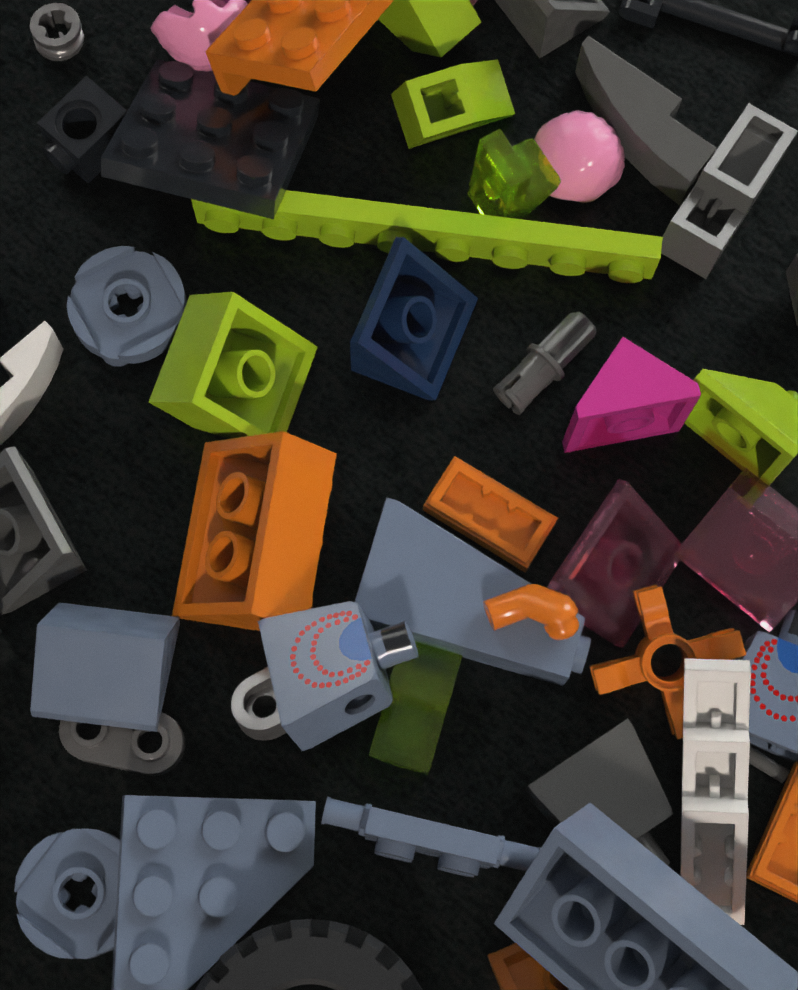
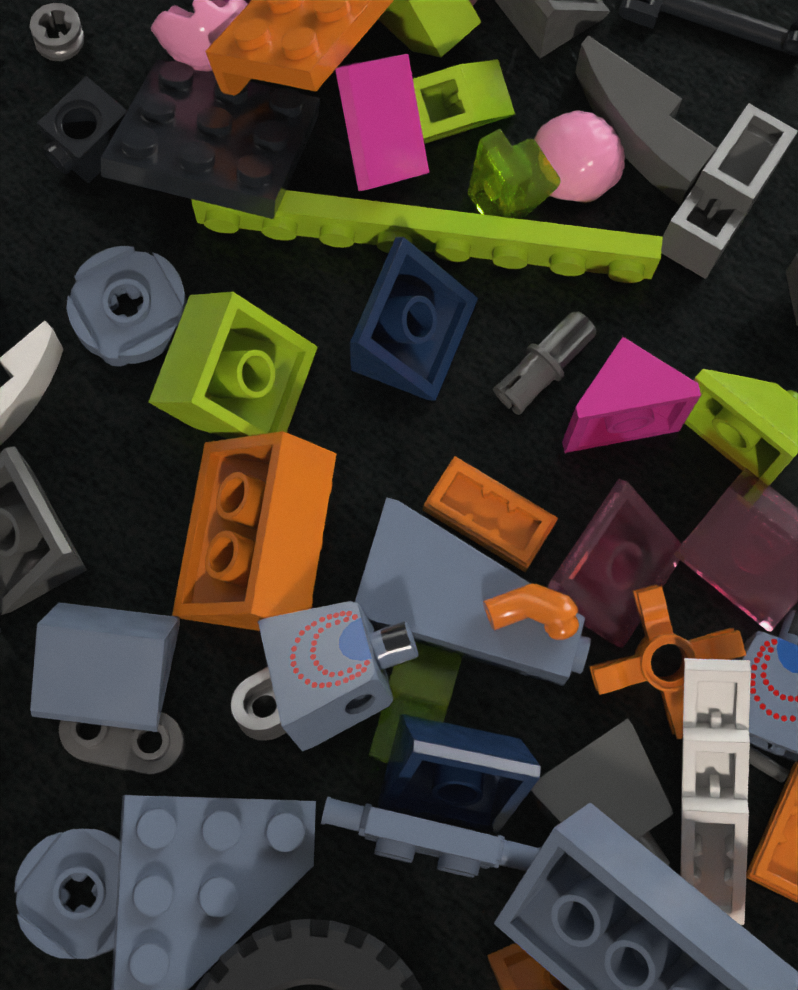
none -> dark pink slope [335,54,429,191]
none -> dark blue slope [378,714,541,833]

